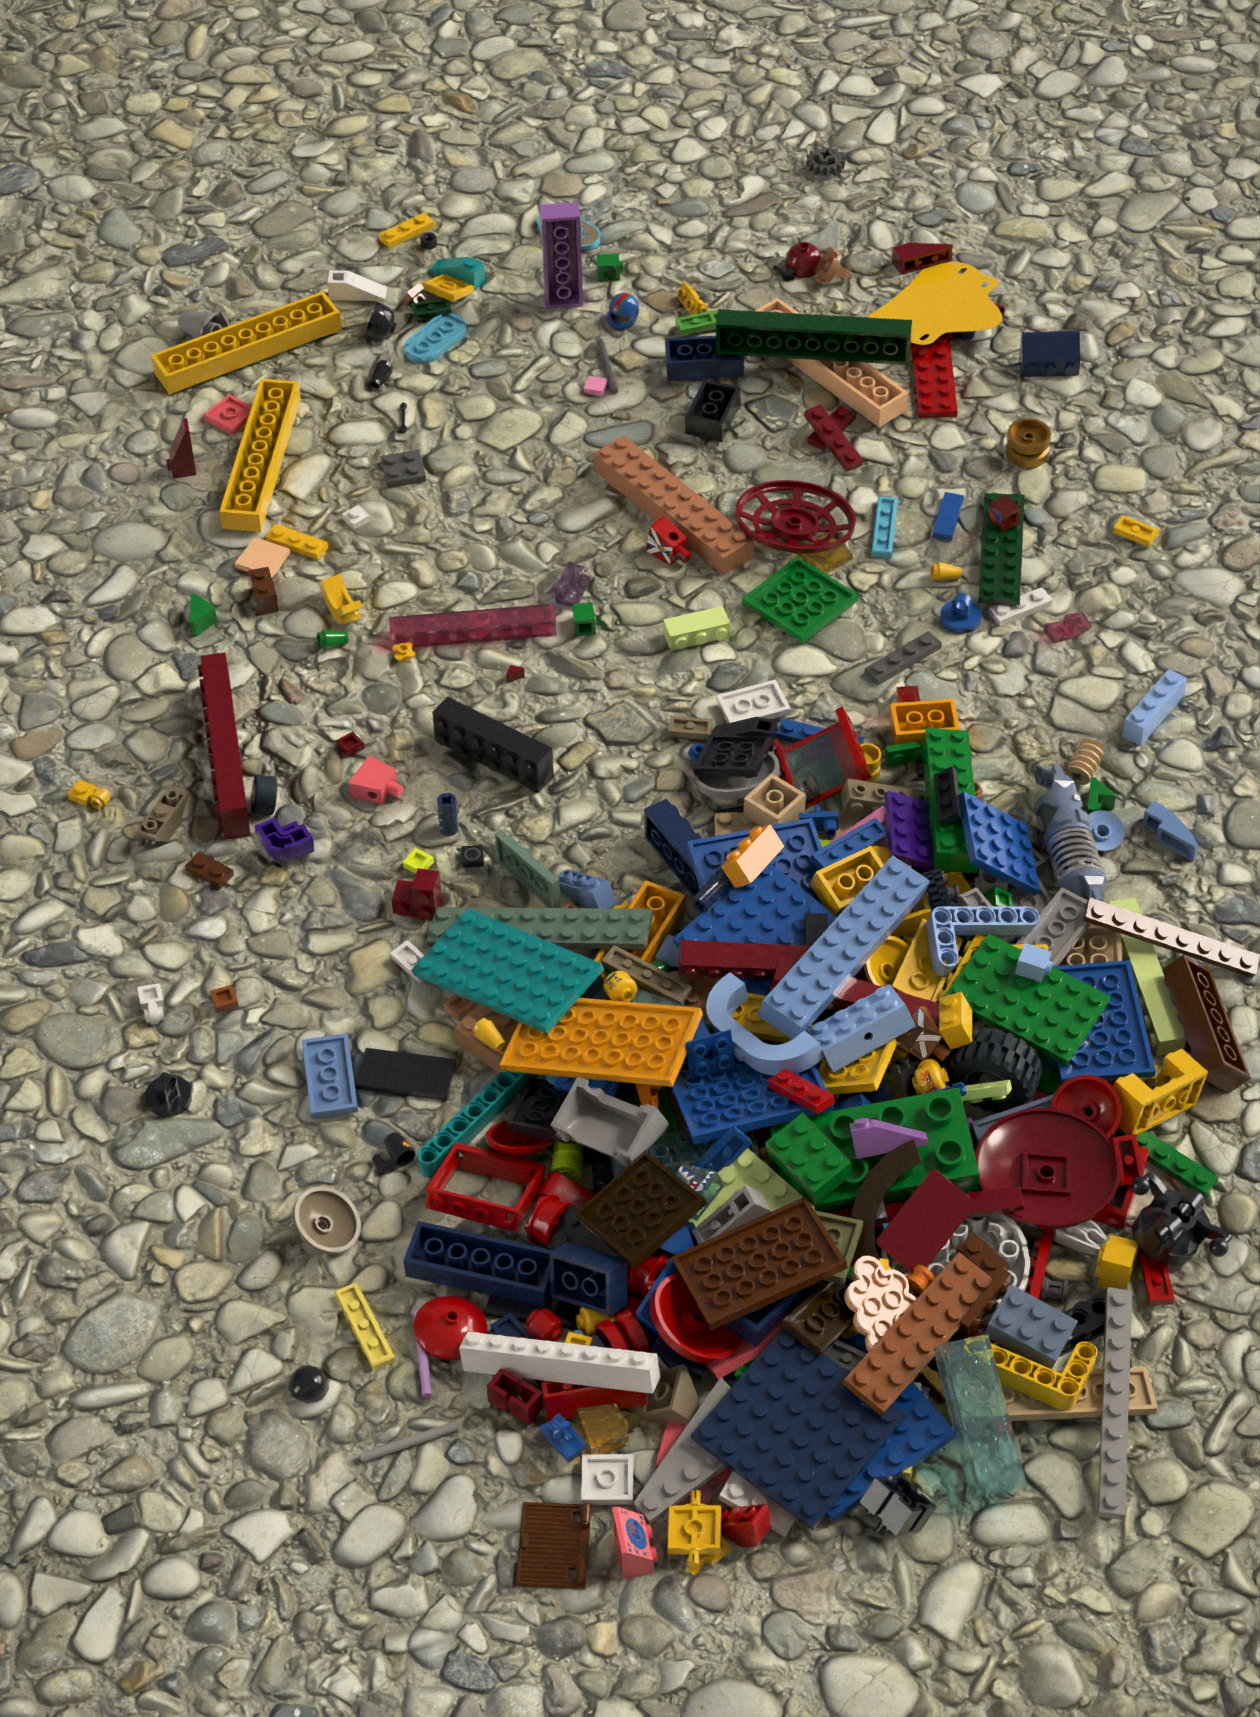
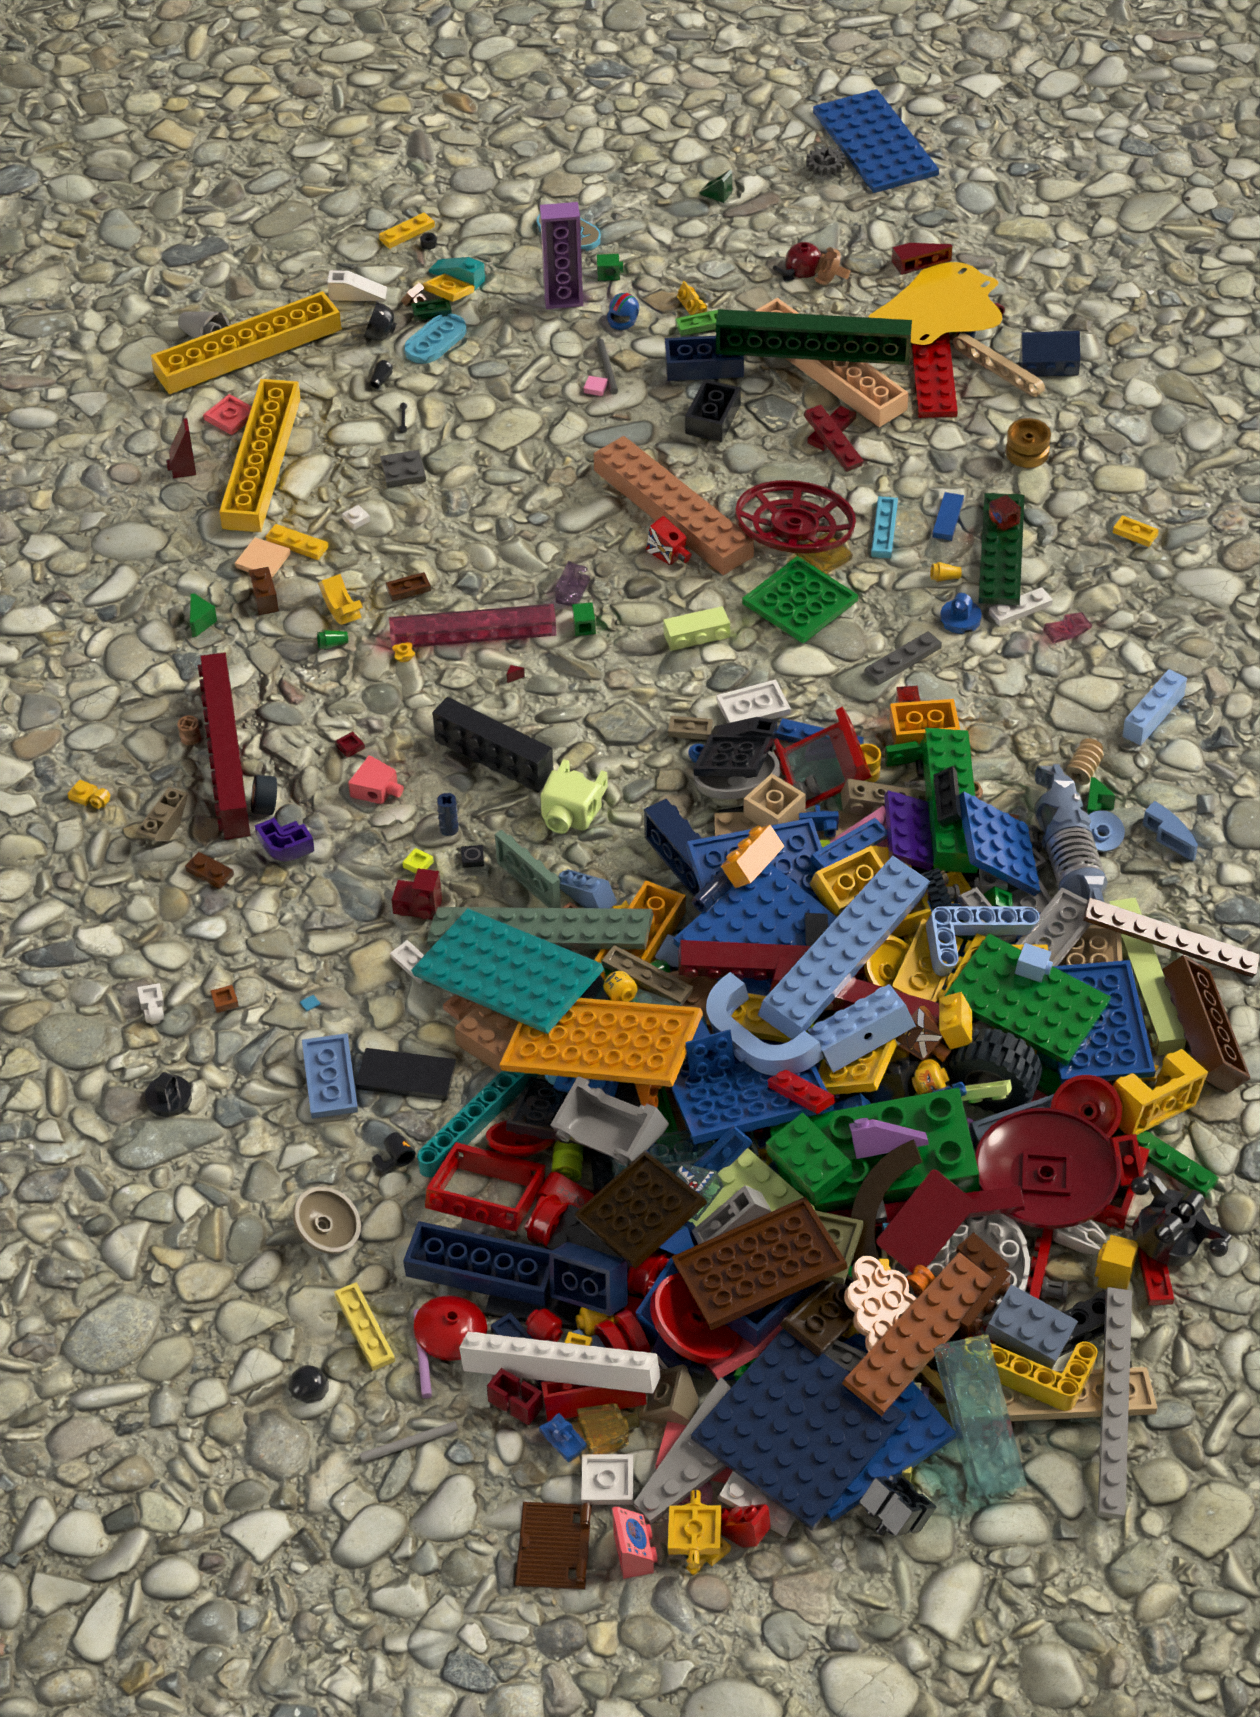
yellow cone [472,1018,506,1052] -> none
none -> medium nougat wheel [177,715,201,745]
none -> dark azure window [300,994,321,1011]
none -> reddish brown plate [386,572,431,602]
none -> yellowish green piece [540,759,608,834]
none -> dark green slope [699,170,732,203]
none -> blue plate [813,89,939,193]
none -> tan beam [953,333,1045,397]

